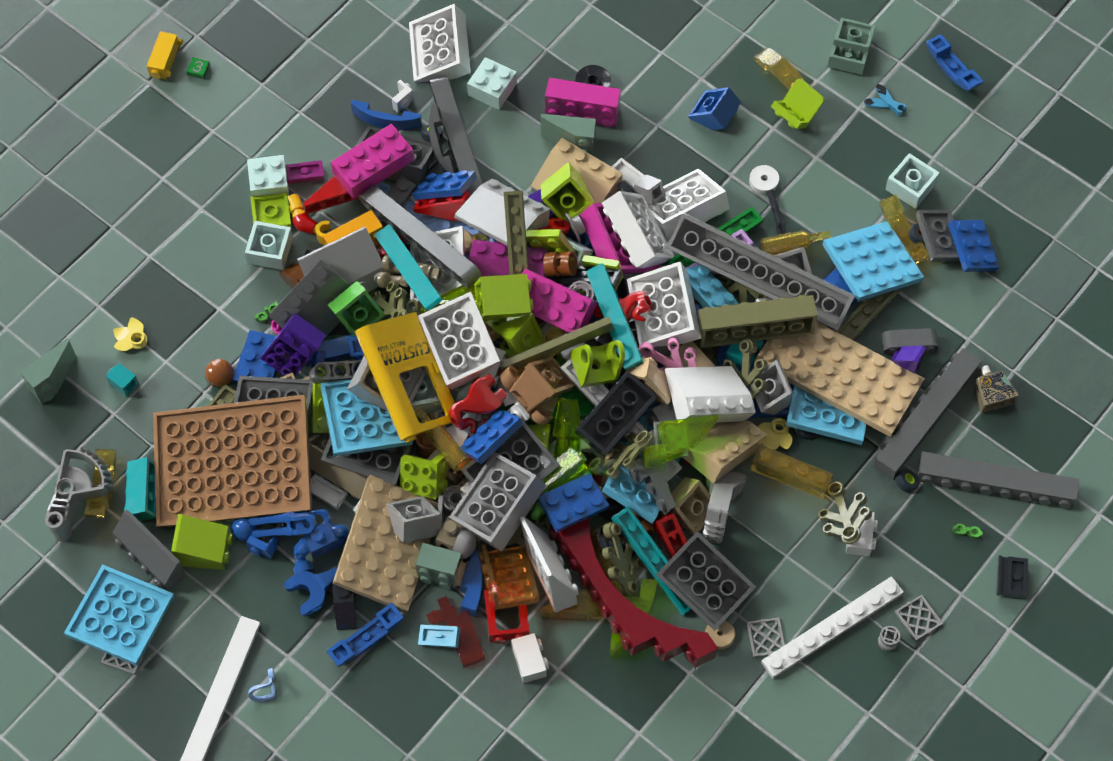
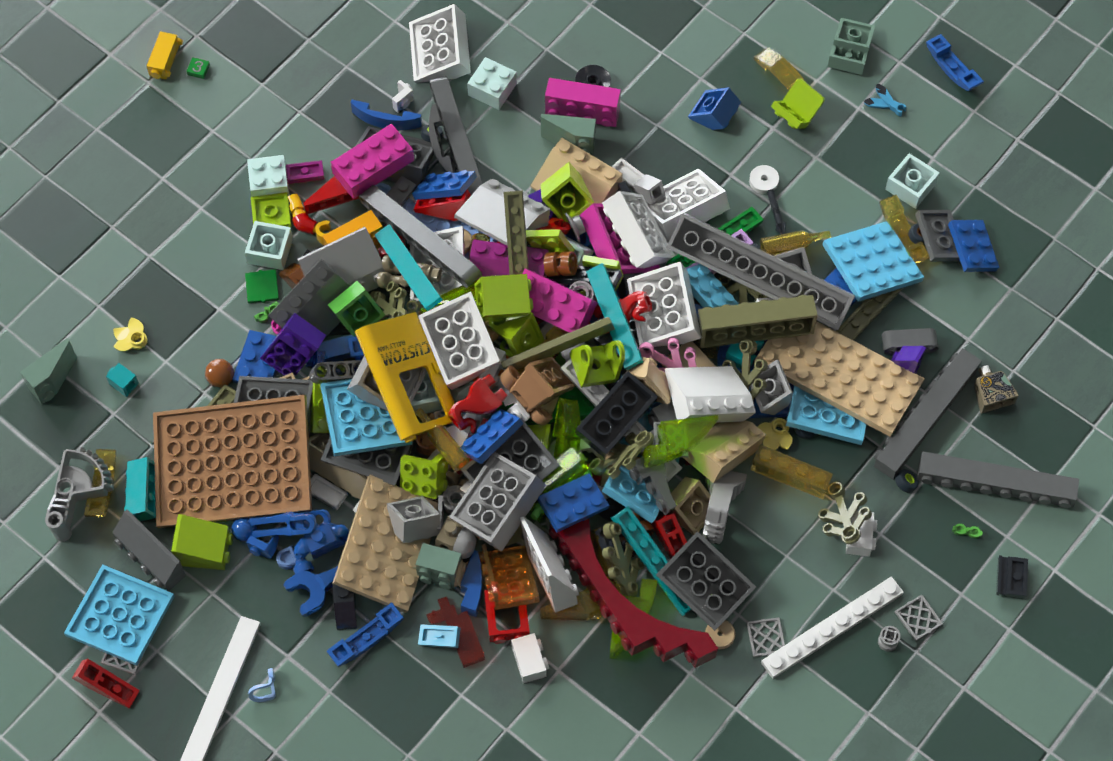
none -> red slope [72,659,140,708]
none -> green piece [245,269,279,303]
none -> medium blue tile [276,546,296,570]

